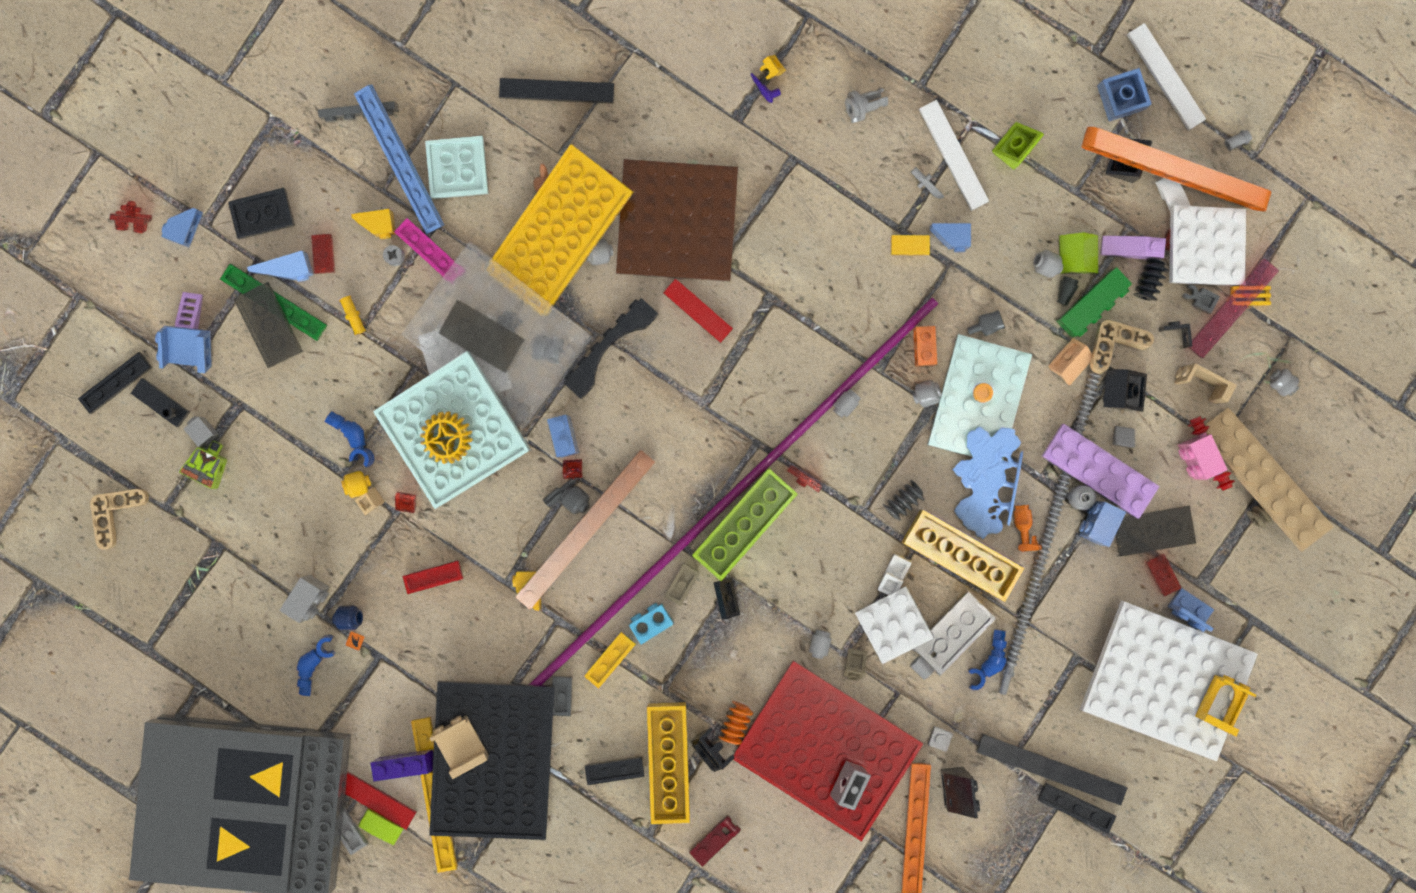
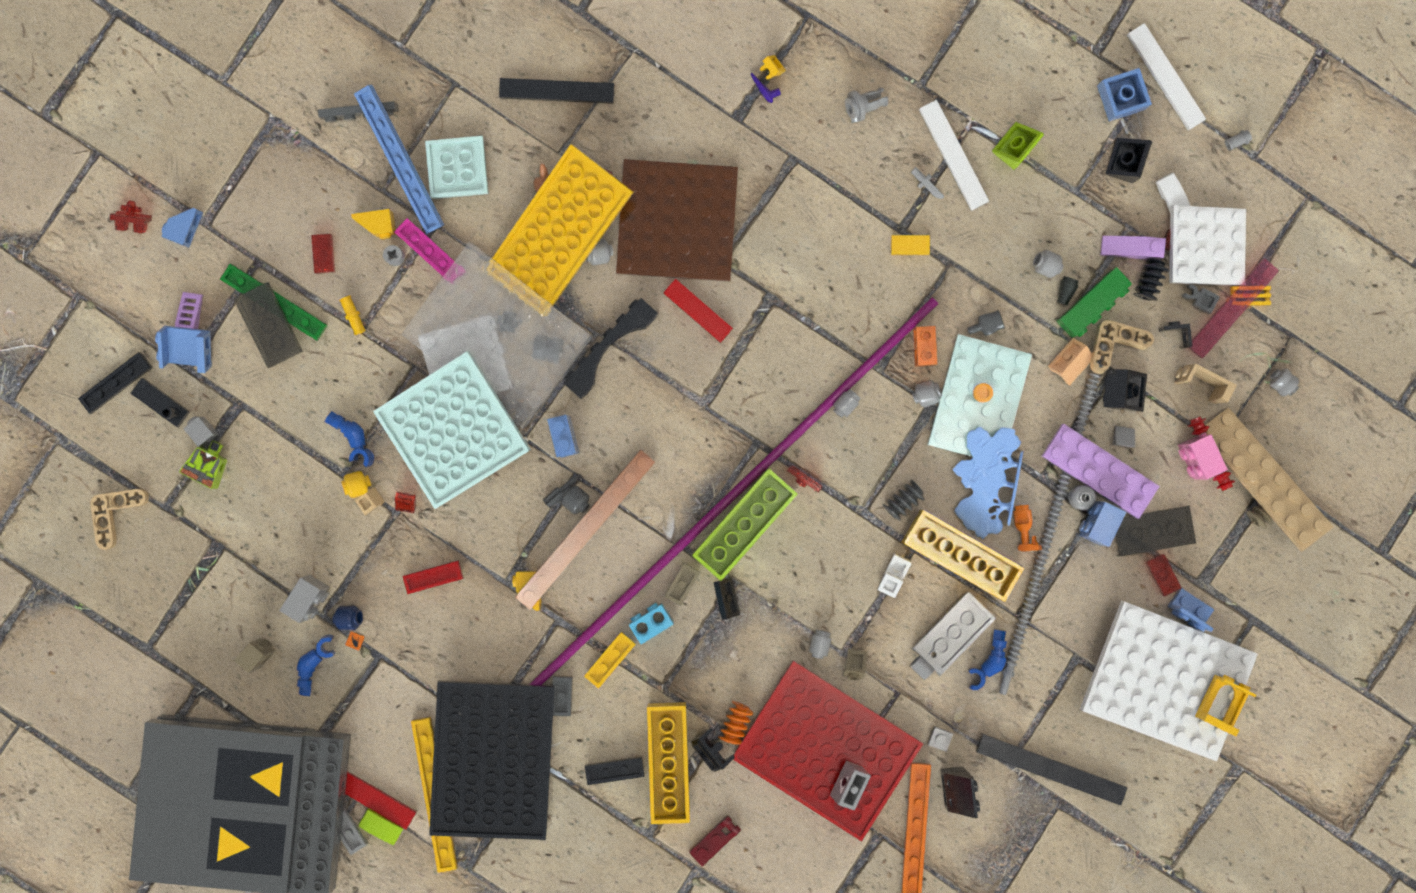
black plate [228,187,295,240] -> none
light blue slope [247,251,314,282] -> none
dark purple brick [370,749,434,782] -> none
yellow gear [420,411,473,464] -> none
tan panel [430,715,489,779] -> none
clear smoke tile [438,300,525,373] -> none
clear red plate [563,459,583,479] -> none
white plate [855,586,934,664] -> none
medium blue slope [930,223,971,253] -> none
black tile [1037,782,1117,834] -> none
lime slope [1059,232,1098,274] -> none
beam [1081,127,1271,212] -> none
none -> dark tan brick [234,638,275,673]

